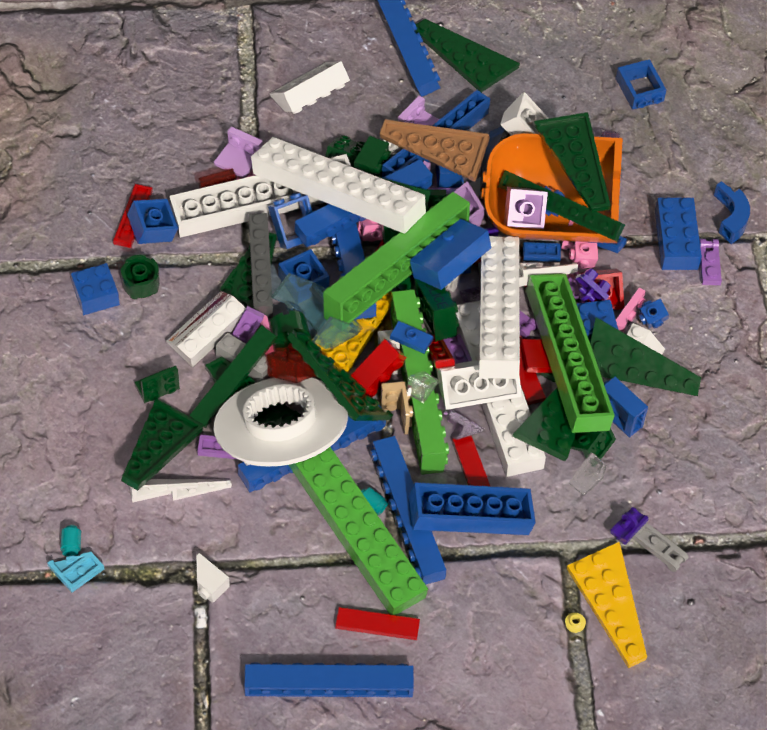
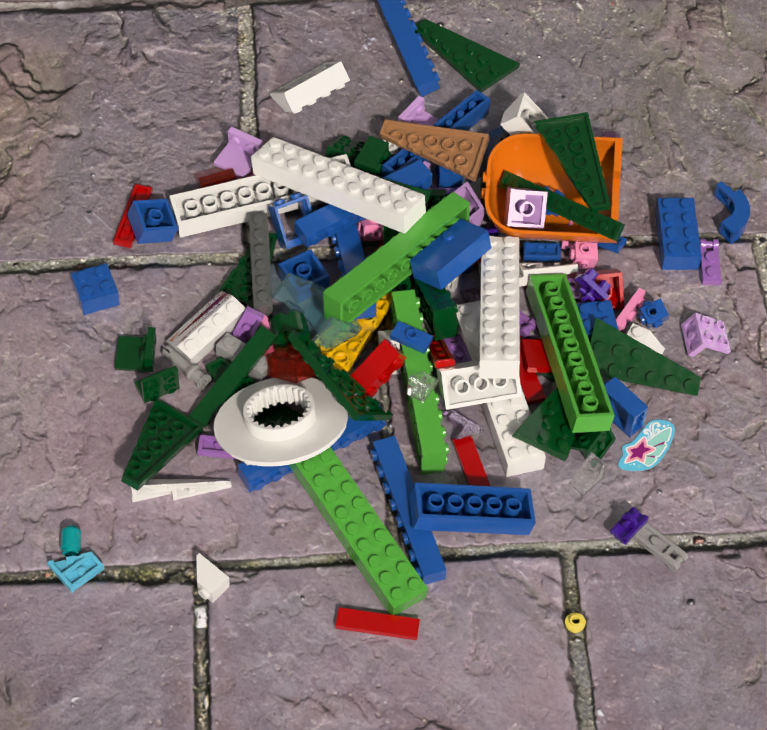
dark green brick [121,255,160,299] -> none
blue brick [245,662,414,697] -> none
teal brick [361,487,388,516] -> none
tan bracket [380,382,413,435] -> none
yellow wing [567,542,647,668] -> none
blue window [616,59,667,110] -> none
none -> dark green bracket [114,327,157,372]
none -> light grey pin [162,345,211,390]
none -> sticker [618,420,675,471]
none -> lavender bracket [681,313,731,357]

